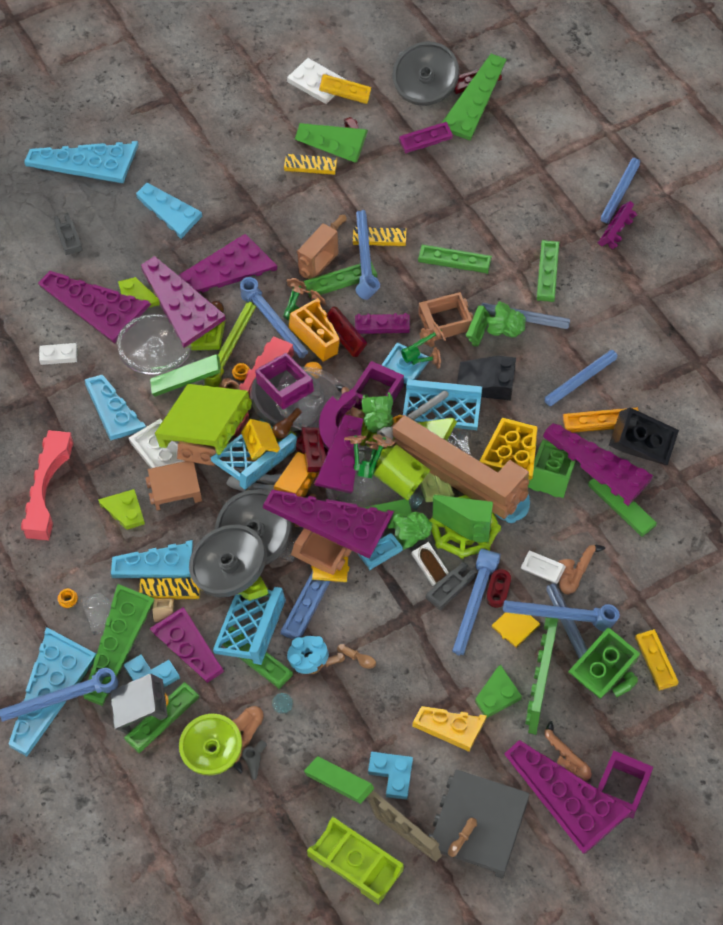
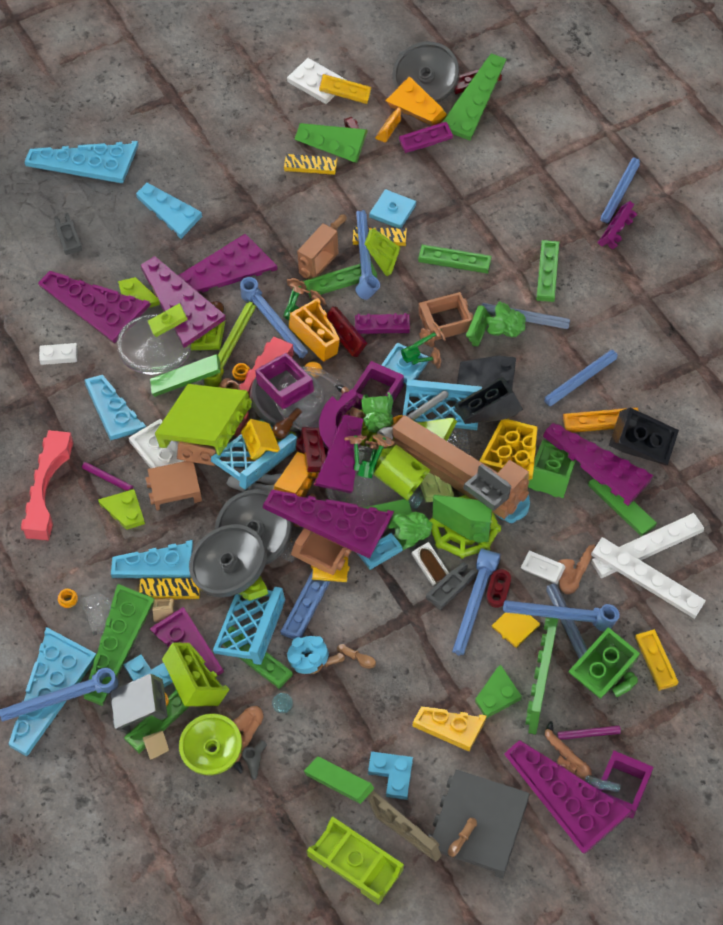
none -> magenta bar [82,462,134,491]
none -> tan slope [143,730,169,760]
none -> lime plate [148,303,188,337]
none -> lime wedge [162,643,230,706]
none -> lime wing [364,228,401,276]
none -> medium azure plate [369,189,416,228]
none -> light orange slope [375,107,401,143]
none -> light orange wedge [385,76,447,126]
none -> black slope [454,376,523,424]
none -> dark grey bracket [463,464,511,511]
none -> magenta bar [557,726,621,740]
none -> clear light blue piece [585,775,620,792]
none -> white plate [591,513,704,579]
none -> white plate [591,537,706,619]

